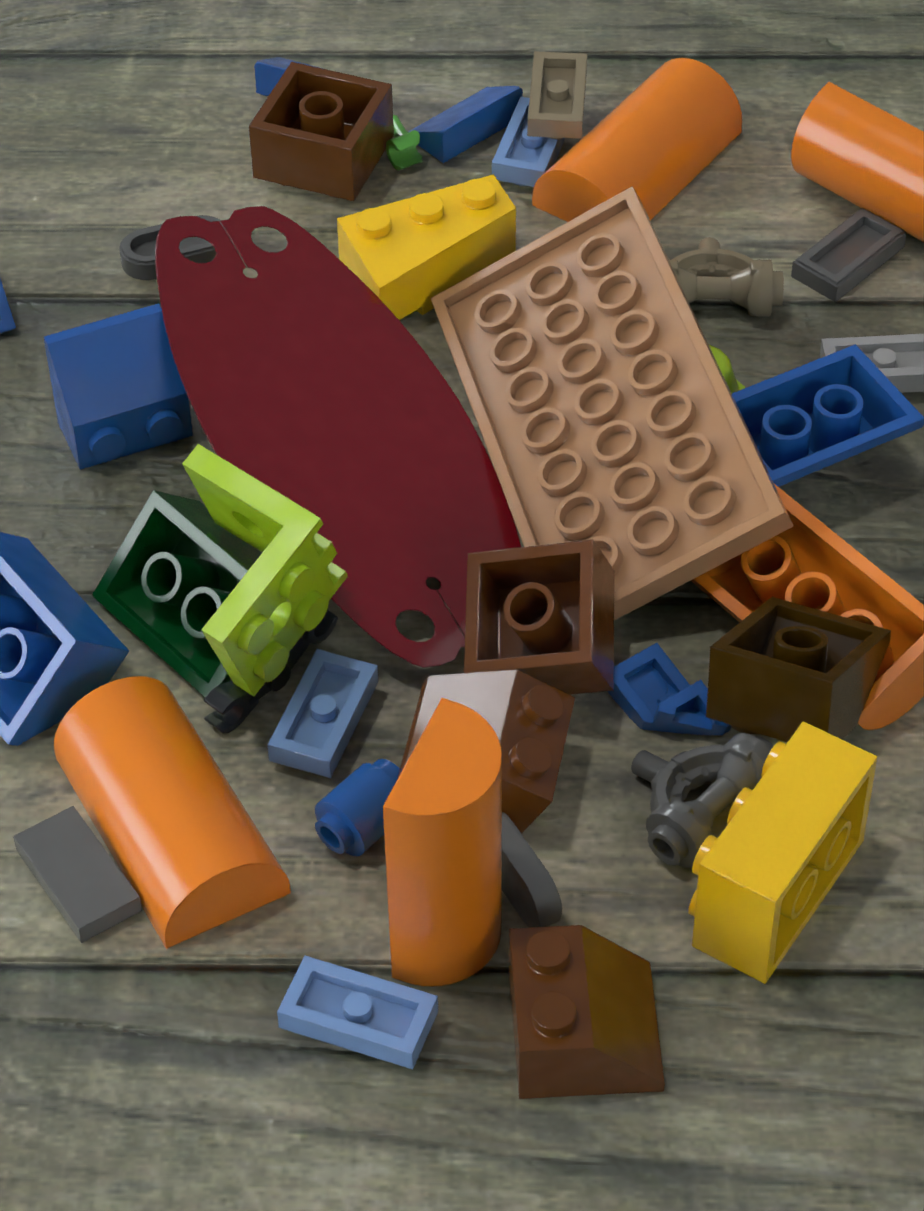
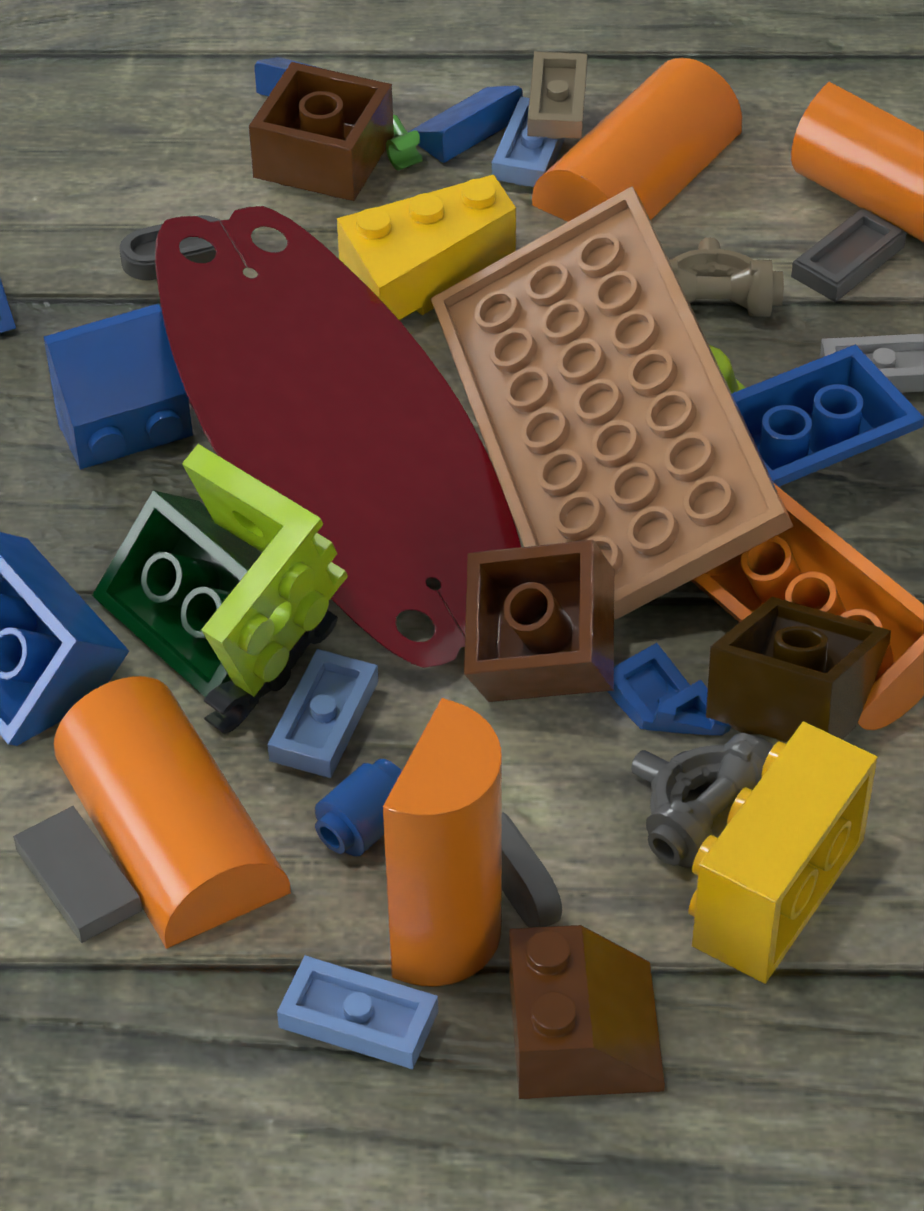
reddish brown slope [397,669,575,834] -> none

